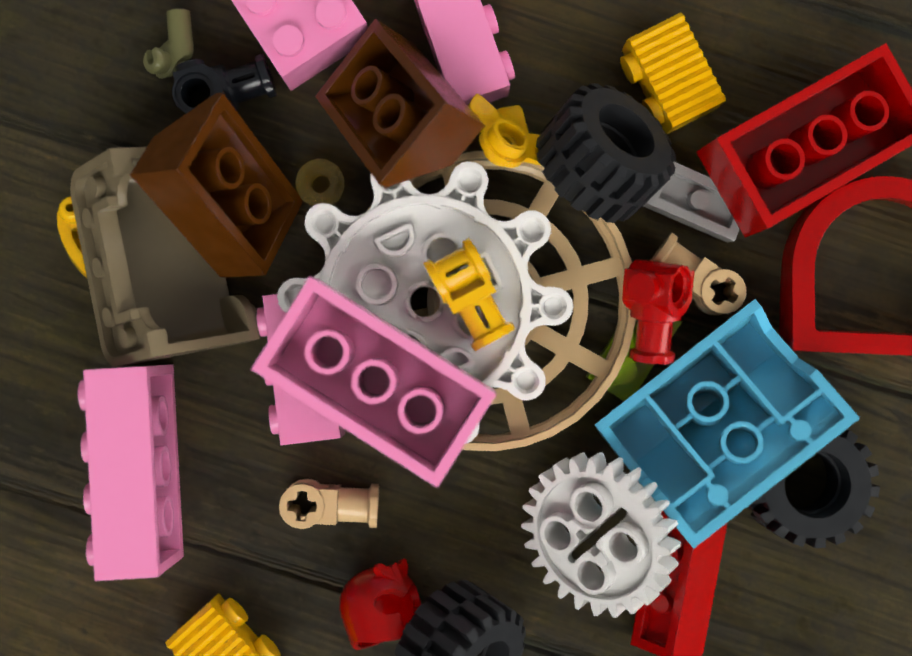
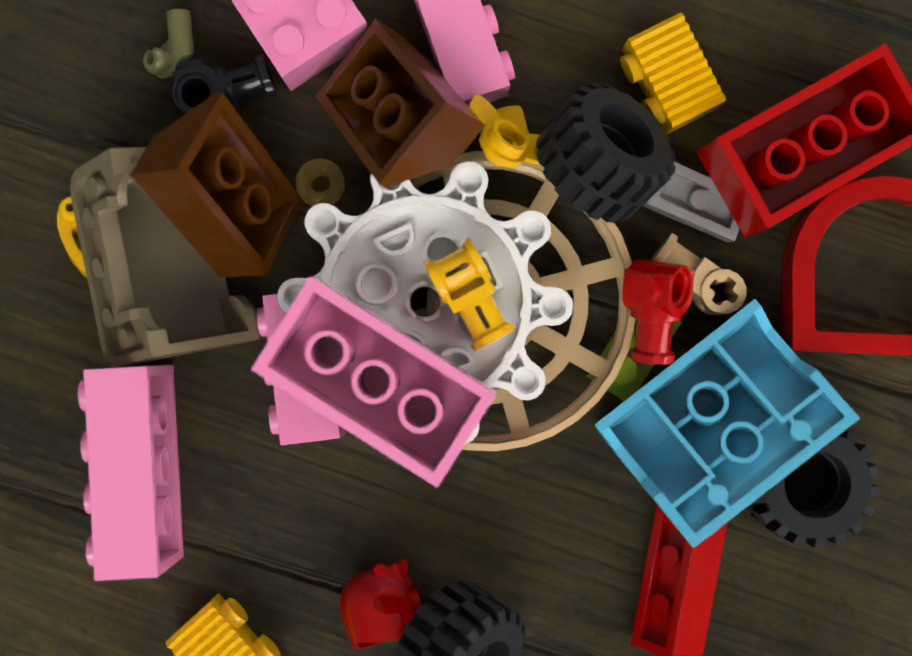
tan connector [279,478,379,529] -> none
white gear [521,452,681,618] -> none

